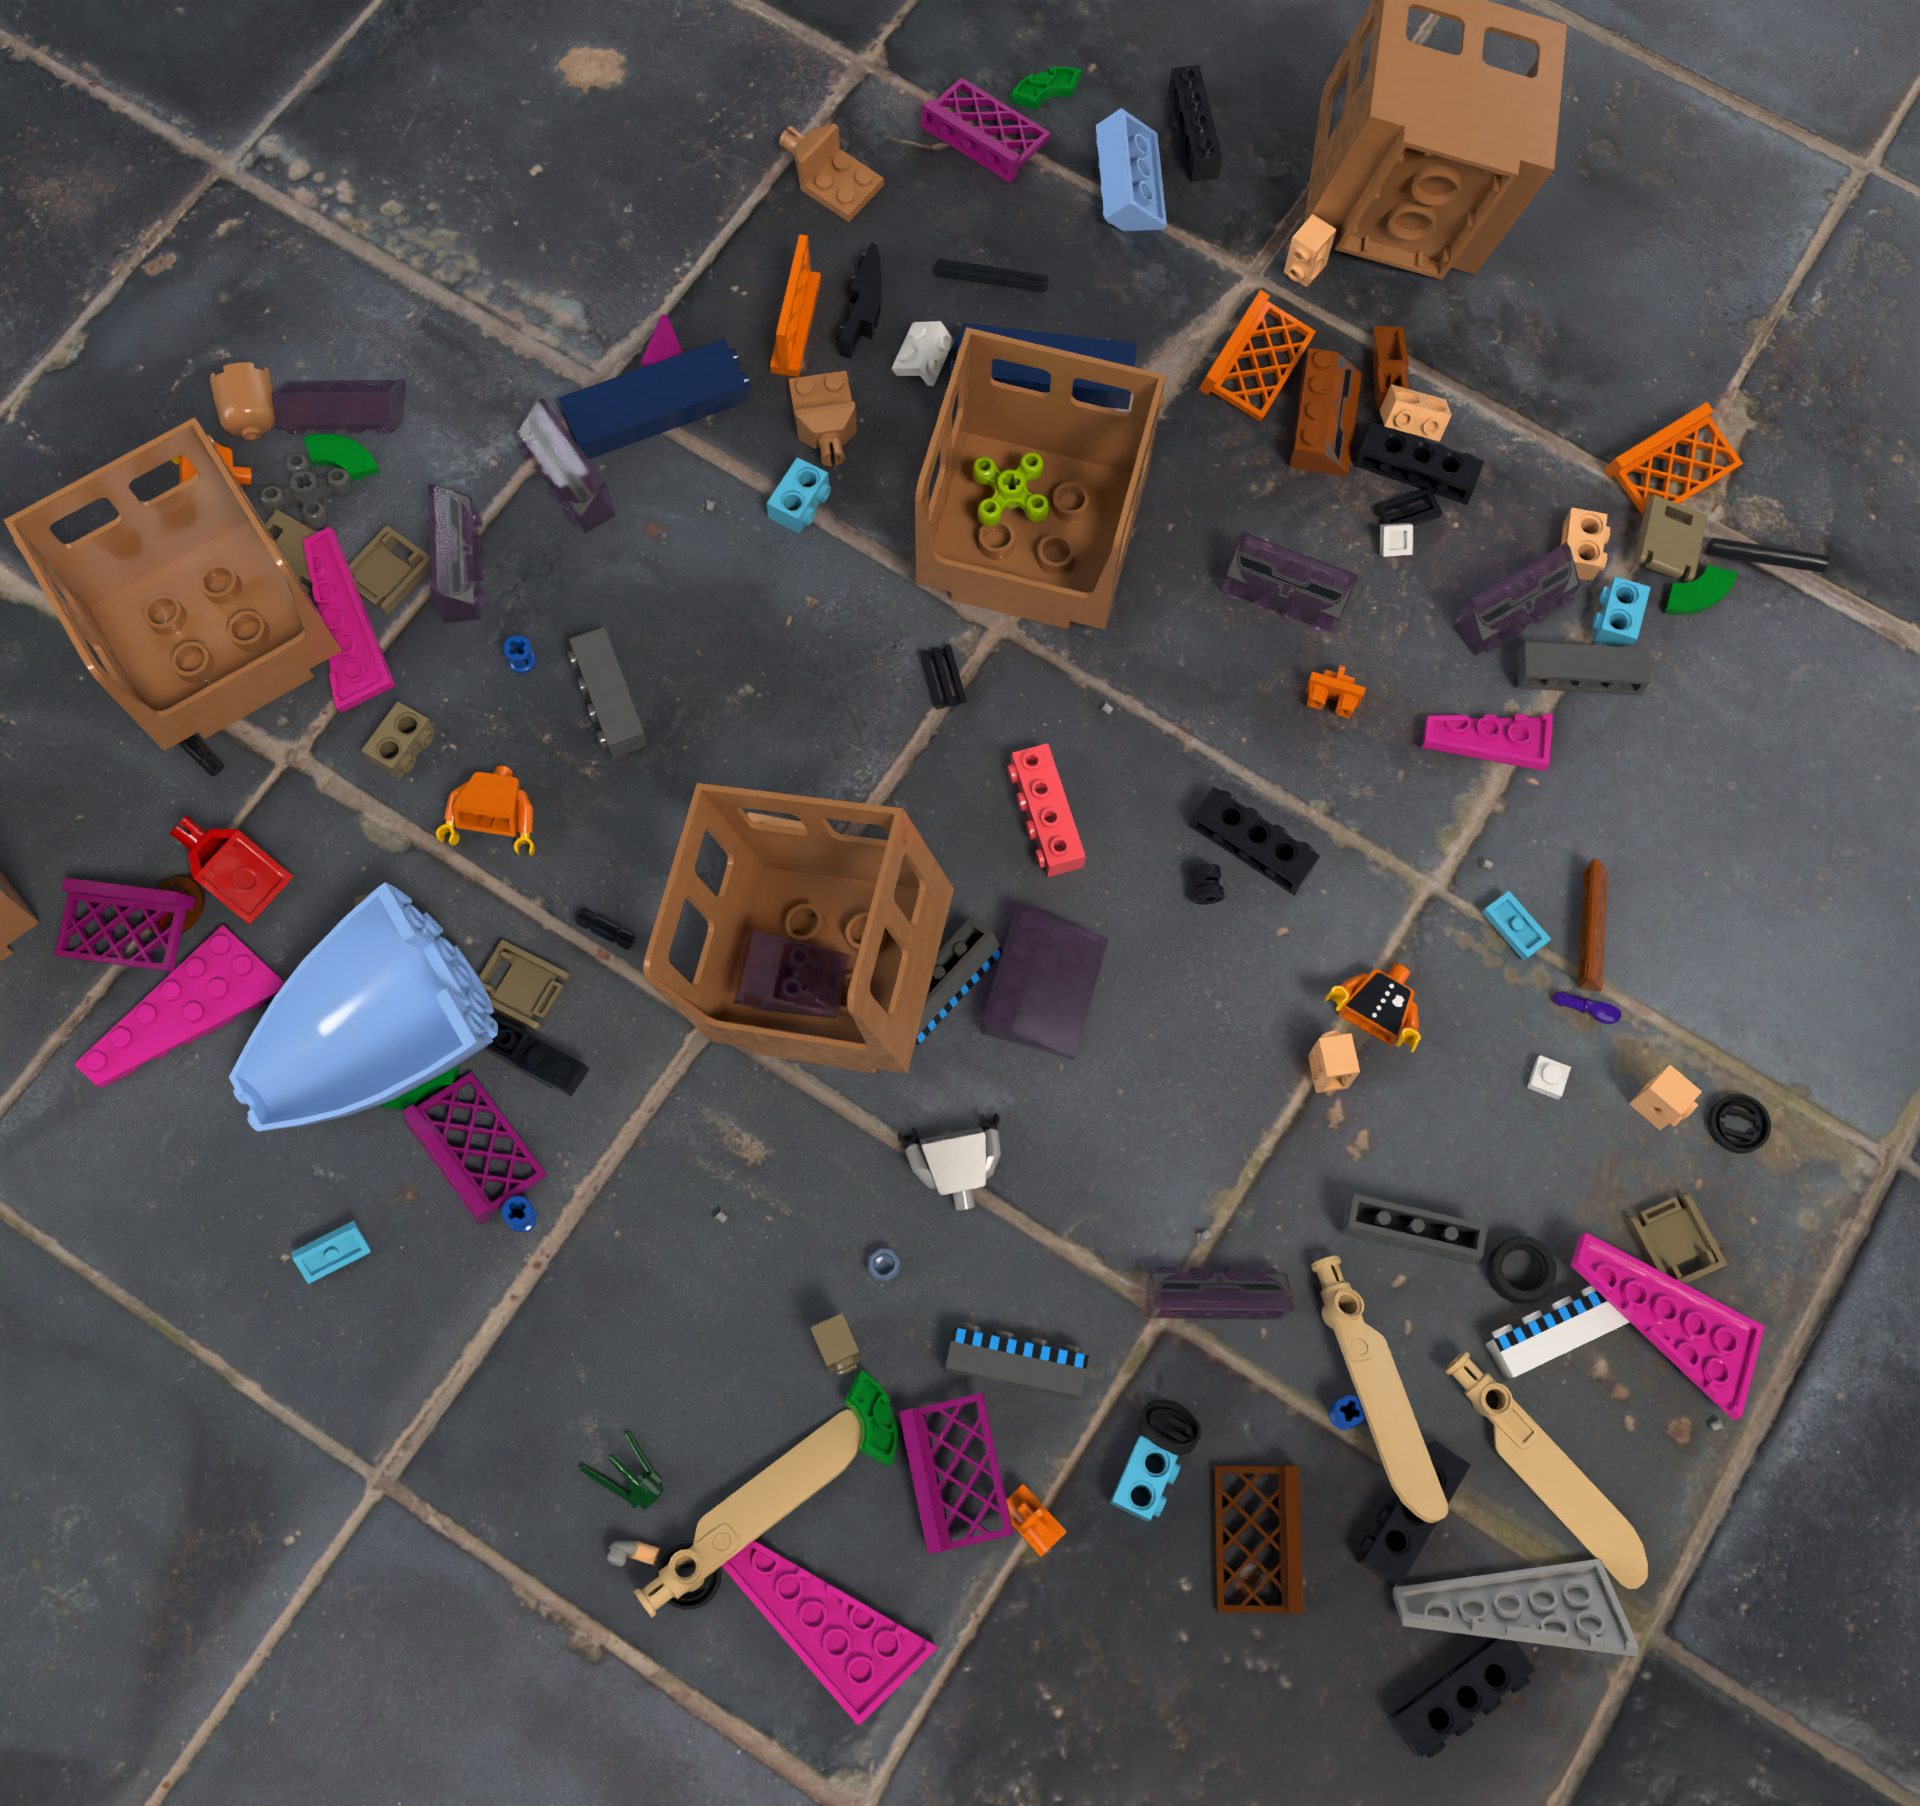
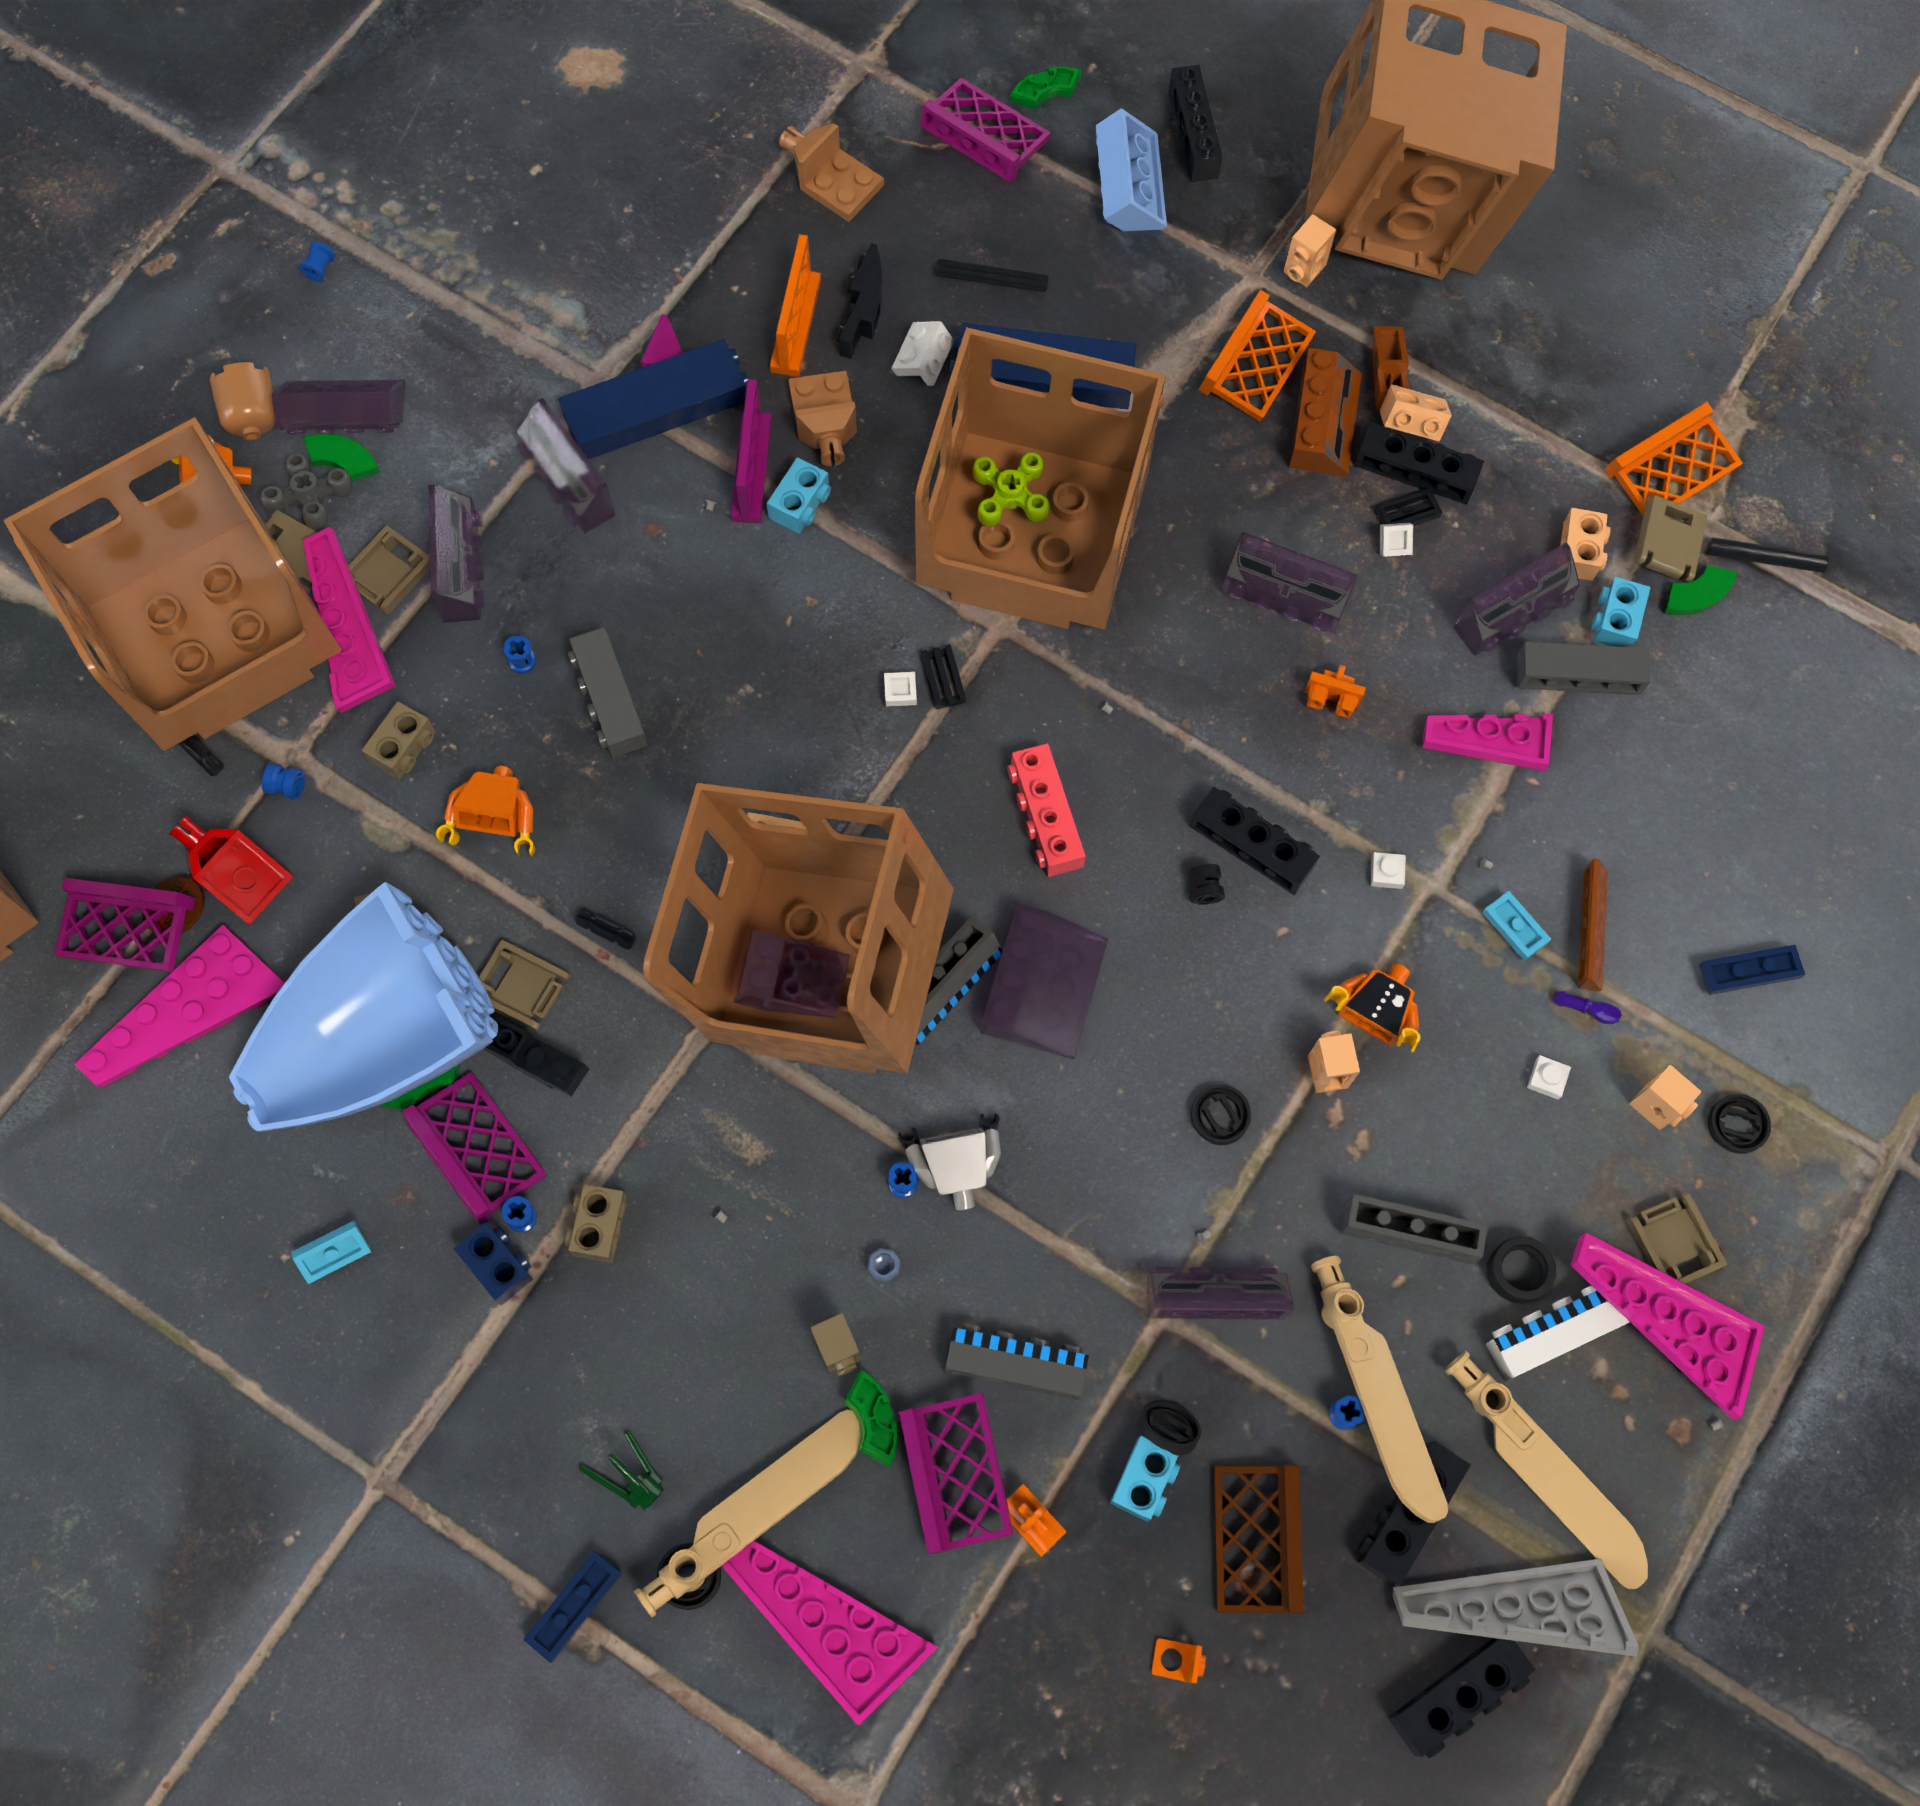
arm [607,1540,661,1567] -> none
none -> blue wheel [262,763,305,800]
none -> blue bush [299,241,335,282]
none -> dark blue brick [454,1222,533,1306]
none -> dark blue plate [523,1551,622,1663]
none -> dark tan brick [565,1184,628,1263]
none -> magenta fence [731,379,772,524]
none -> white plate [884,672,917,707]
none -> blue bush [888,1162,918,1198]
none -> orange bracket [1151,1638,1206,1684]
none -> black piece [1191,1085,1251,1145]
none -> white plate [1371,852,1406,889]
none -> dark blue plate [1699,945,1806,995]

